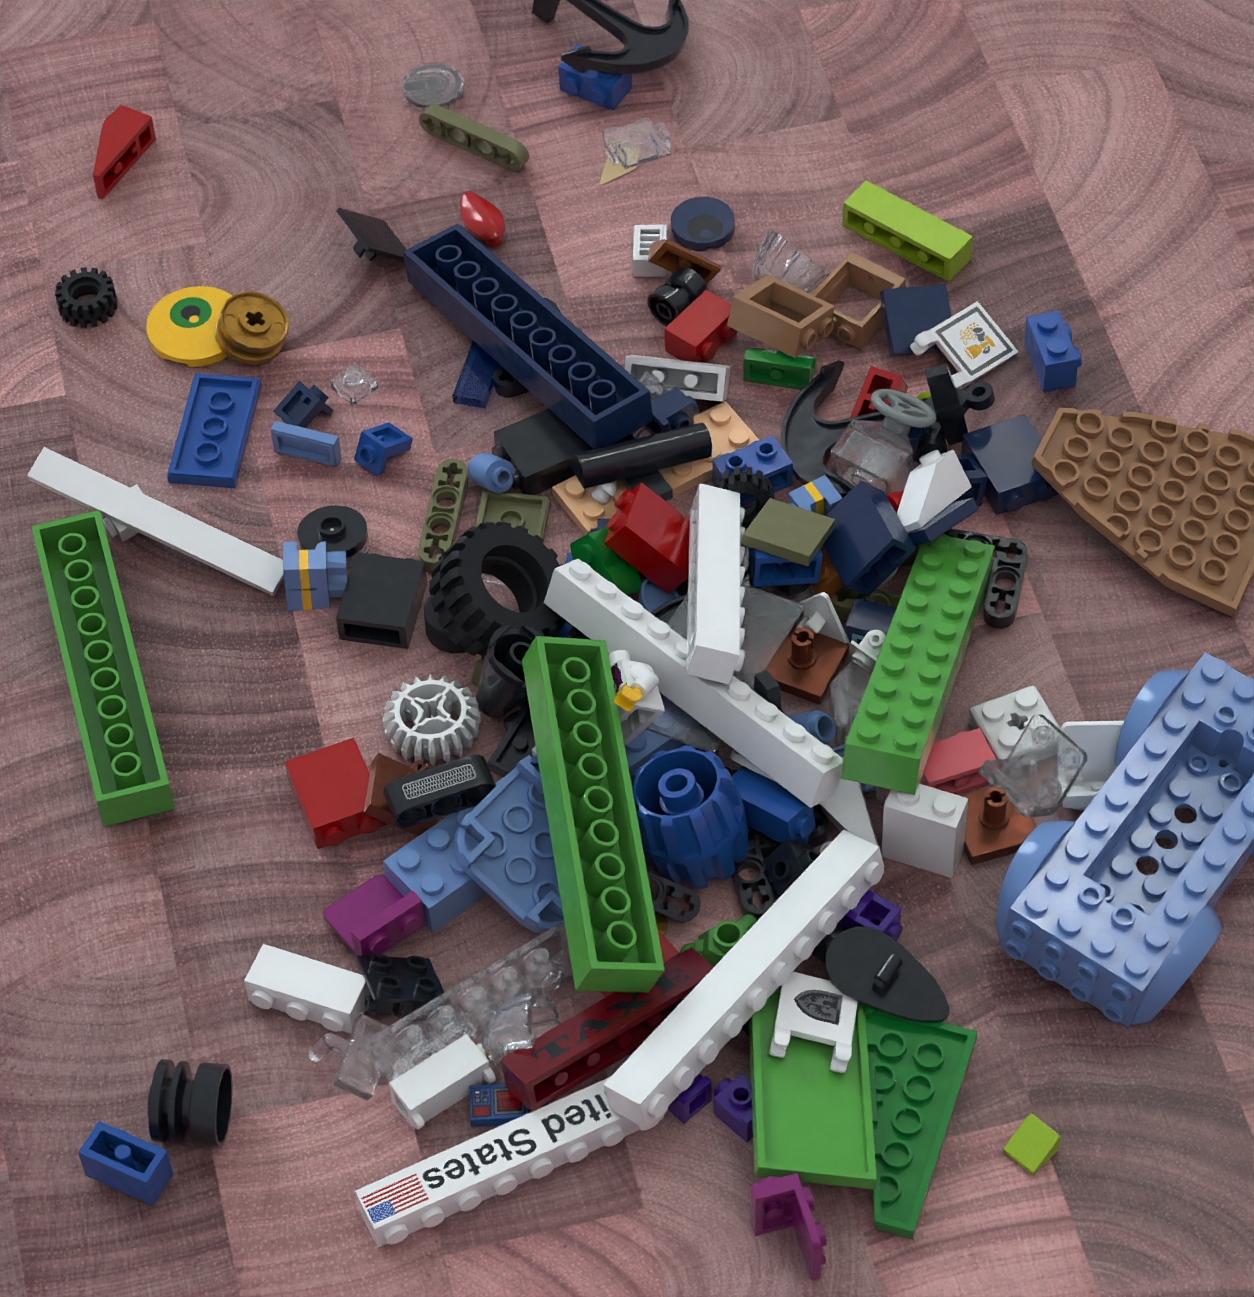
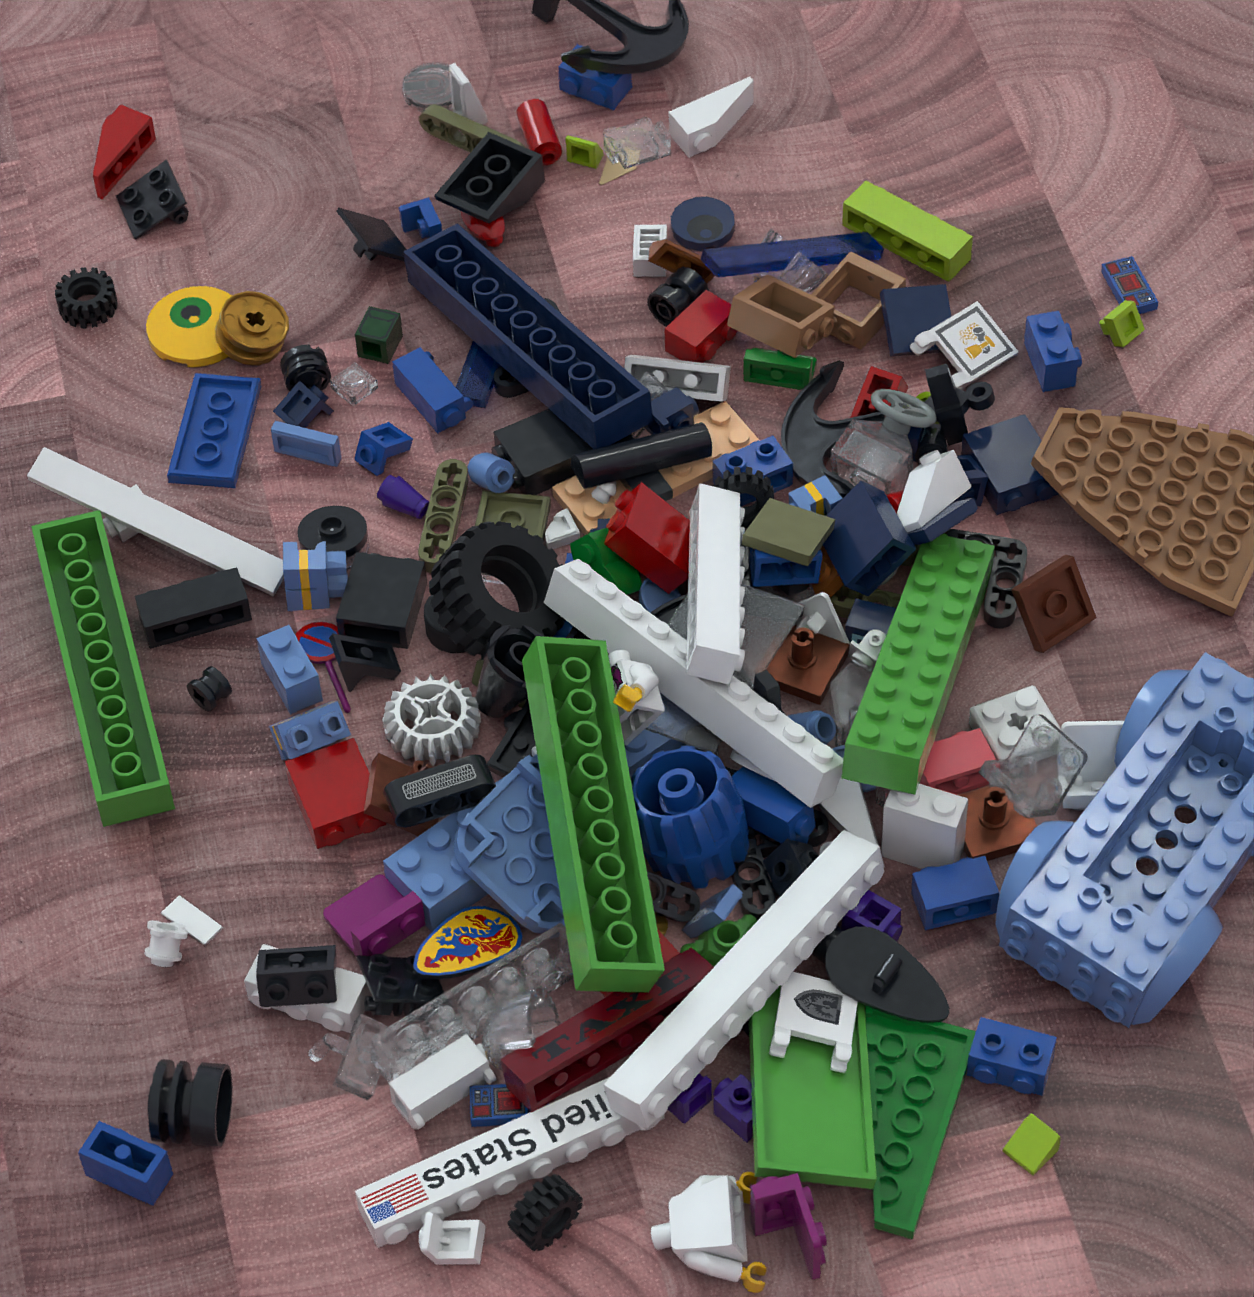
none -> black hinge [116,160,189,240]
none -> black brick [135,567,252,649]
none -> white brick [144,920,188,967]
none -> white window [161,895,223,946]
none -> black wheel [187,666,232,712]
none -> medium blue brick [256,625,323,714]
none -> black bracket [256,945,337,1007]
none -> medium blue hips [269,701,351,760]
none -> black wheel [280,344,331,392]
none -> piece [296,622,351,713]
none -> black slope [329,633,401,692]
none -> brick [355,306,403,364]
none -> dark purple cone [377,475,429,520]
none -> blue brick [392,347,473,433]
none -> blue bracket [399,197,442,239]
none -> shield [412,906,523,979]
none -> white bracket [418,1213,486,1265]
none -> black slope [434,132,545,223]
none -> white slope [449,63,488,125]
none -> black tyre [508,1174,583,1251]
none -> red brick [516,99,563,166]
none -> white tile [545,508,580,549]
none -> lime slope [565,135,604,169]
none -> white torso [651,1171,767,1293]
none -> white slope [669,77,753,157]
none -> medium blue tile [682,884,743,939]
none -> clear blue tile [700,232,884,278]
none -> blue brick [911,856,999,930]
none -> blue brick [967,1017,1057,1096]
none -> copper tile [1011,554,1097,653]
none -> lime tile [1099,300,1145,347]
none -> tile [1101,256,1158,314]

